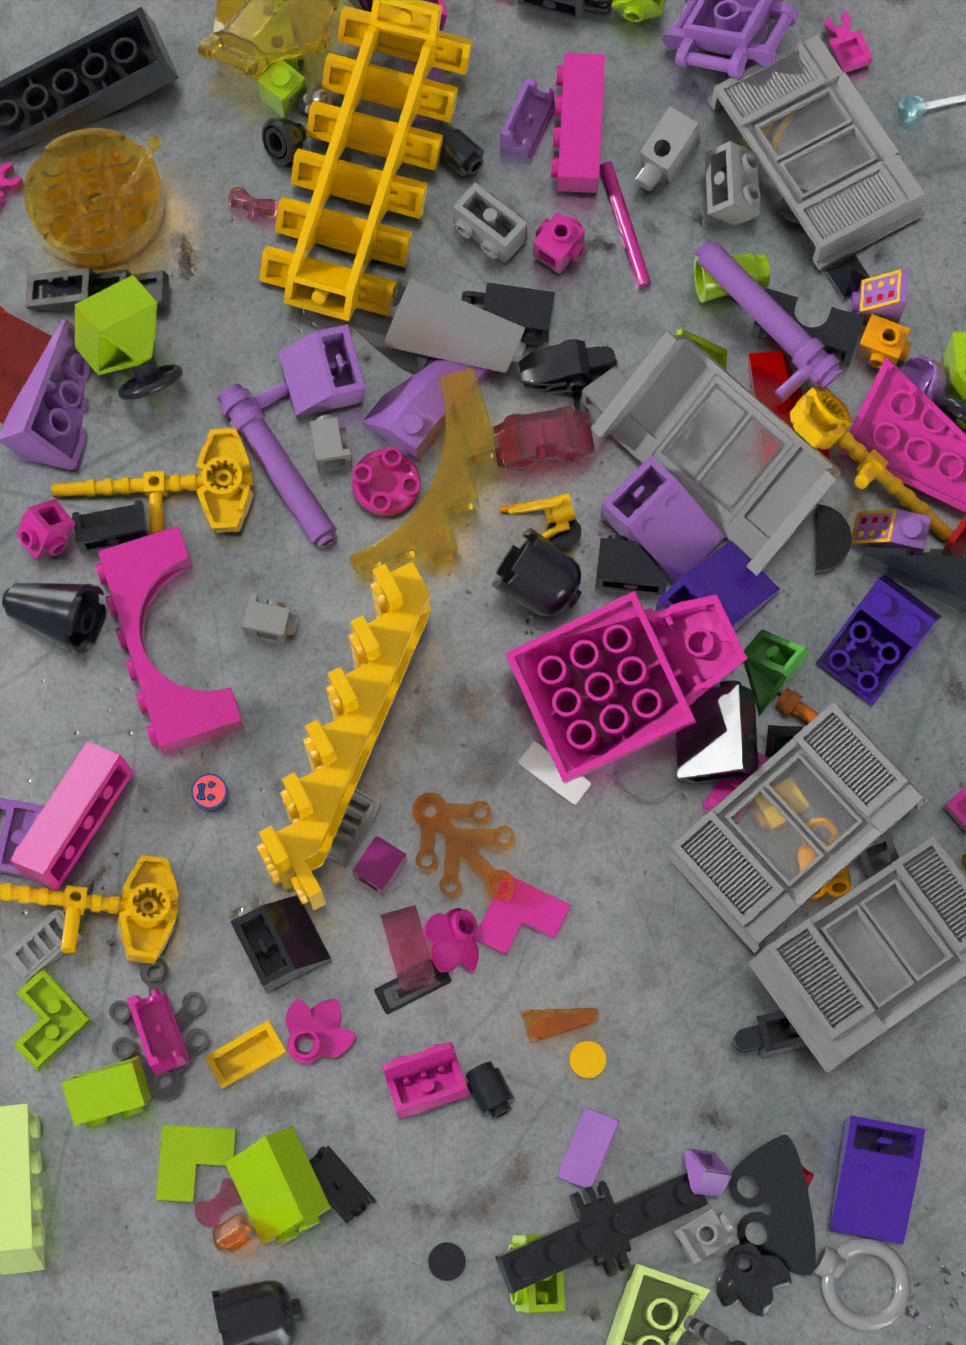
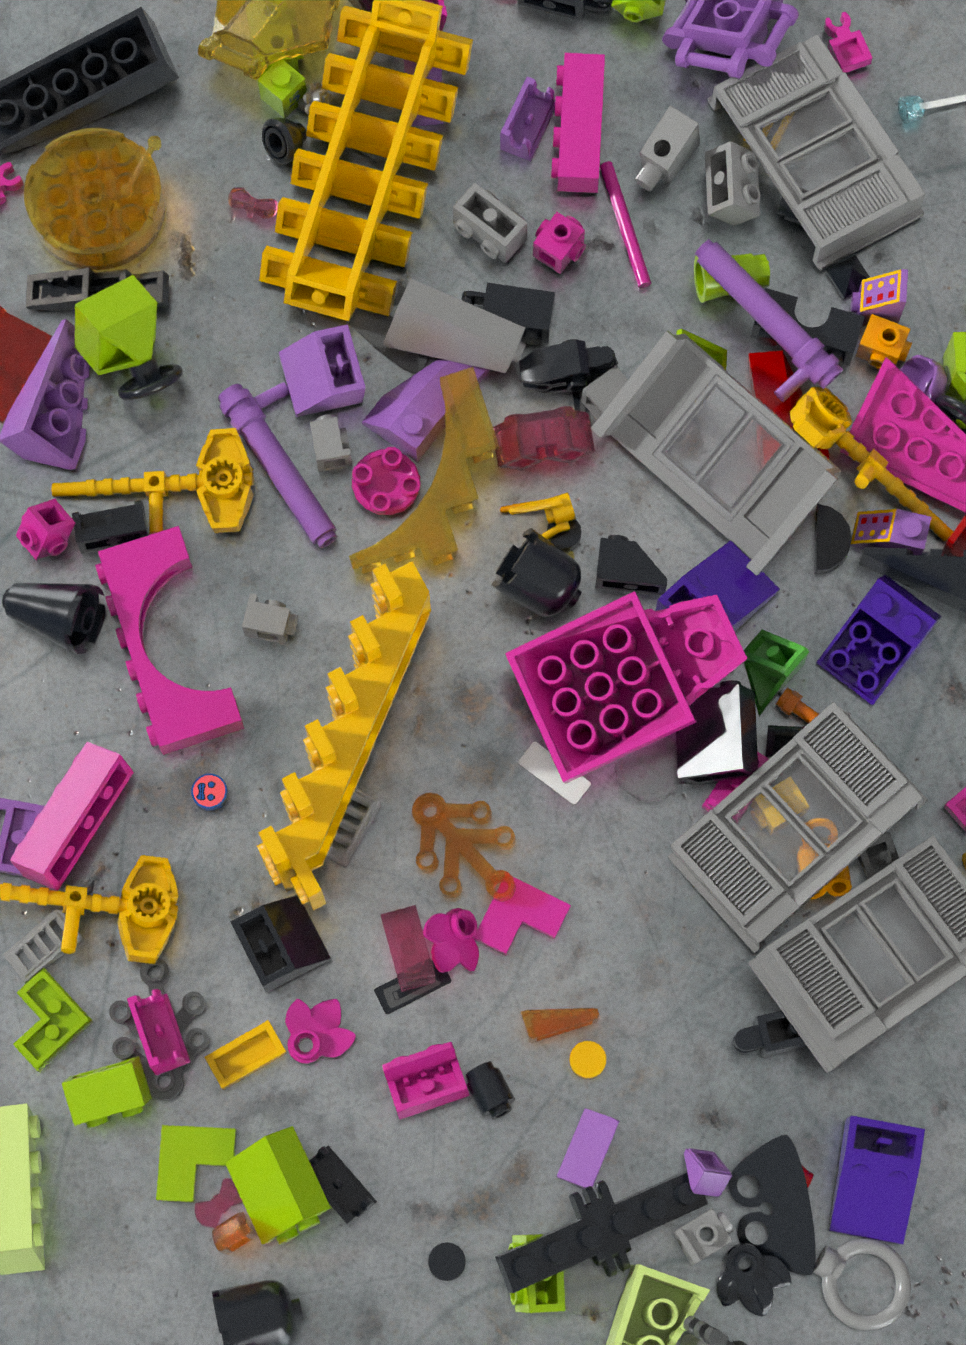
magenta panel [352,836,408,897] -> none
black brick [440,126,484,176] -> none
medium lavender slope [601,455,725,584] -> none

